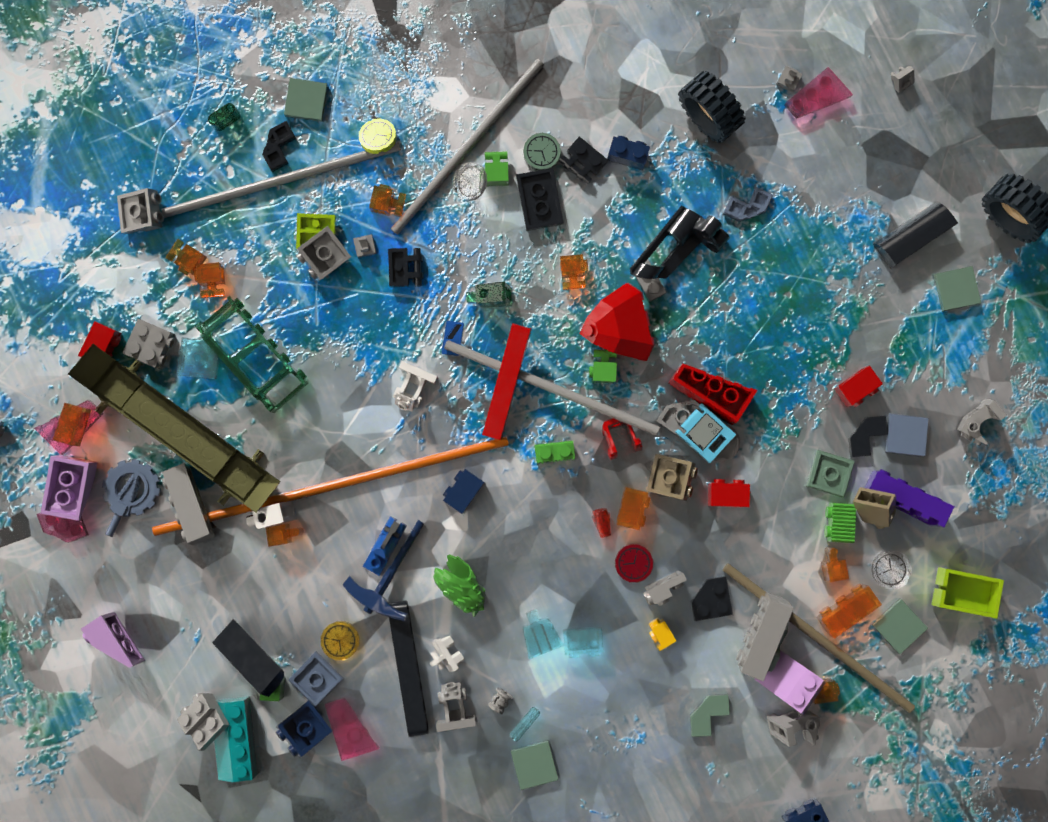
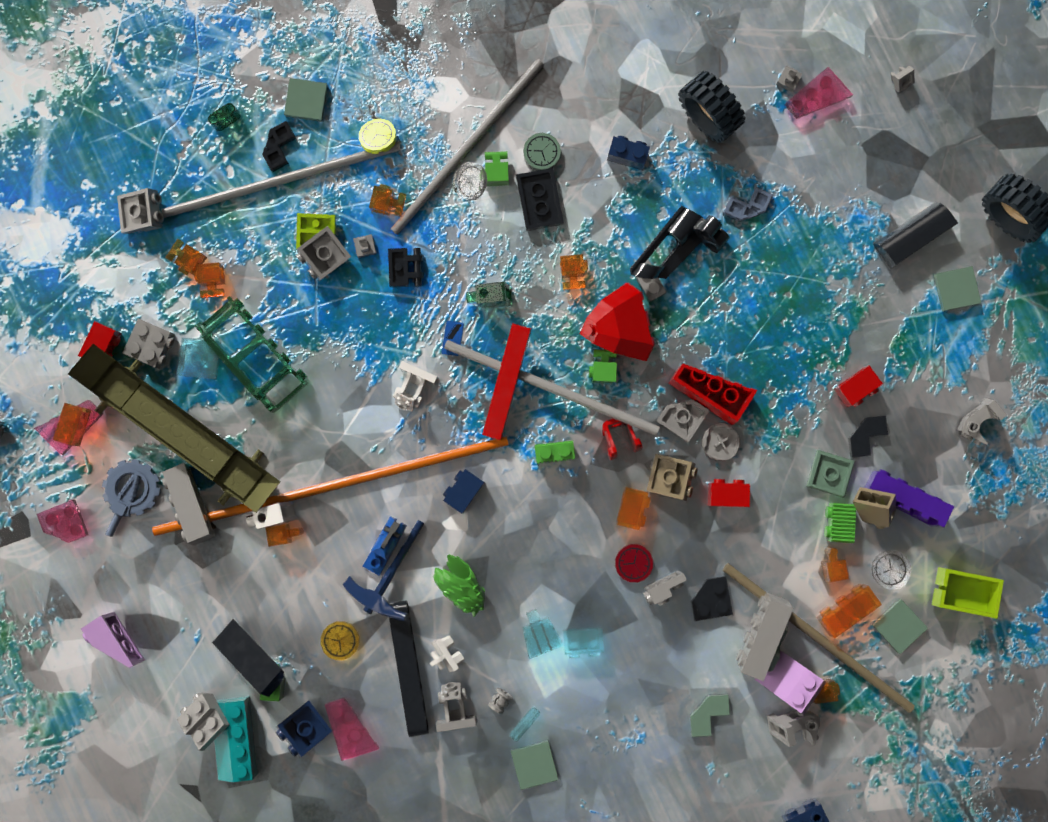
lavender slope [40,455,98,521] -> none
sand blue tile [288,651,344,707] -> none
black plate [559,136,608,185] -> none
clear red cone [591,508,611,538] -> none
yellow brick [649,618,676,651] -> none
container [675,404,736,463] -> none
sand blue tile [885,414,929,456] -> none

